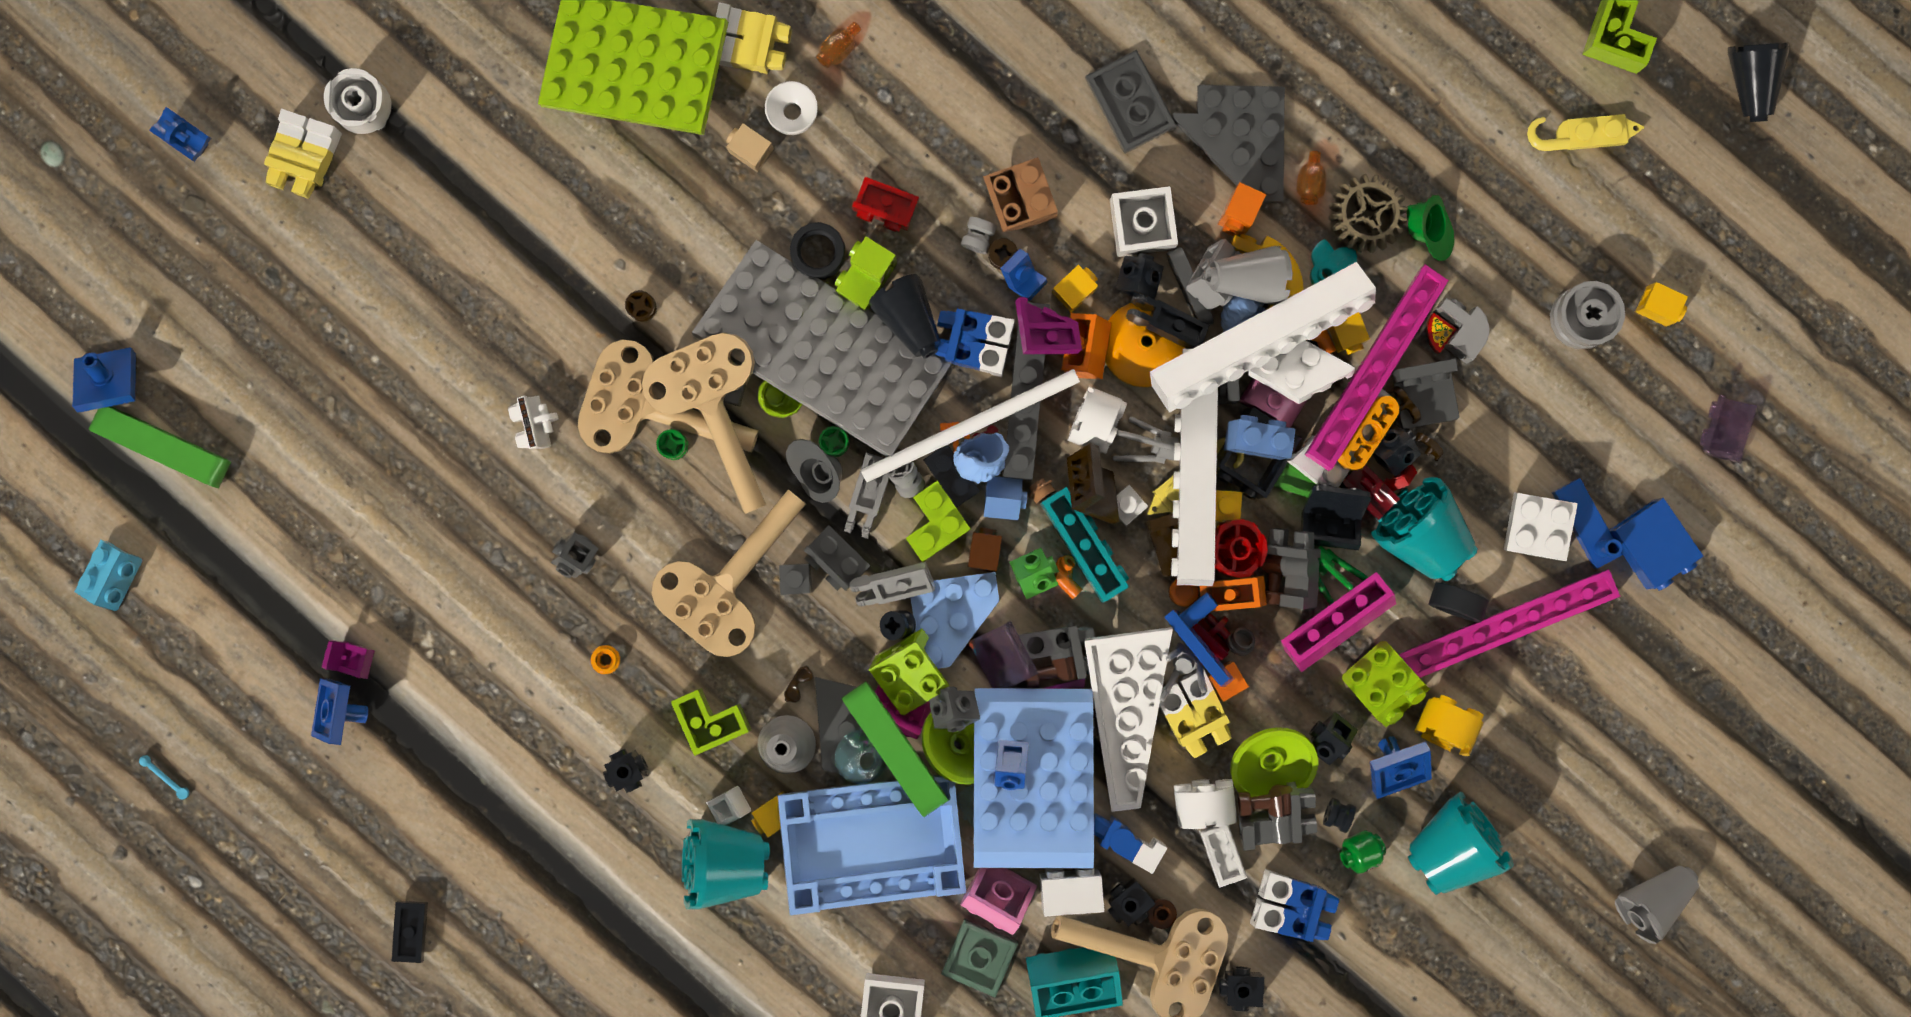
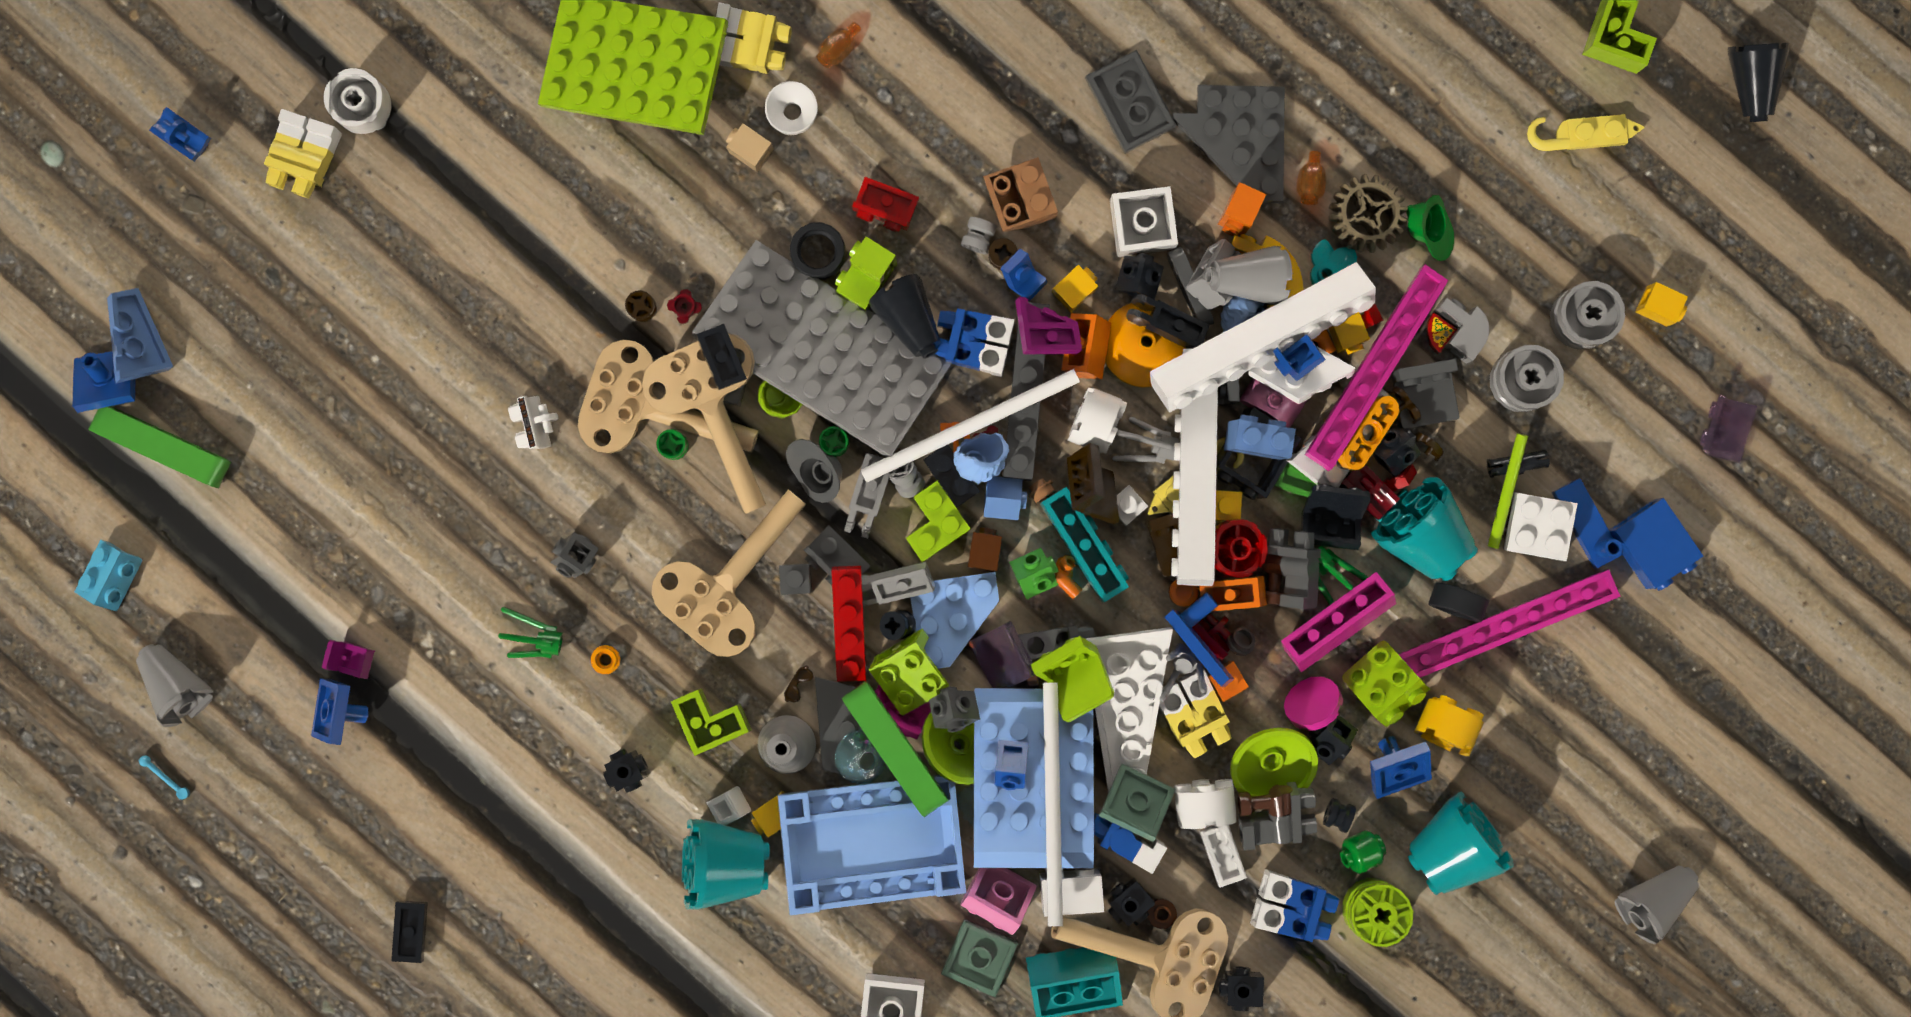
none -> medium blue wing [107,288,173,383]
none -> light grey cone [136,644,213,727]
none -> green plant [498,607,563,658]
none -> dark red plate [667,289,702,324]
none -> black plate [695,324,747,391]
none -> red plate [831,566,866,682]
none -> lime bracket [1031,636,1114,722]
none -> white piece [1043,683,1063,927]
none -> sand green tile [1099,764,1175,842]
none -> blue bracket [1273,334,1326,381]
none -> dark pink tile [1284,677,1343,731]
none -> lime wheel [1342,878,1413,947]
none -> red tile [1361,303,1384,329]
none -> lime bar [1487,433,1528,549]
none -> black pin [1487,449,1550,478]
none -> light grey wheel [1490,345,1564,412]

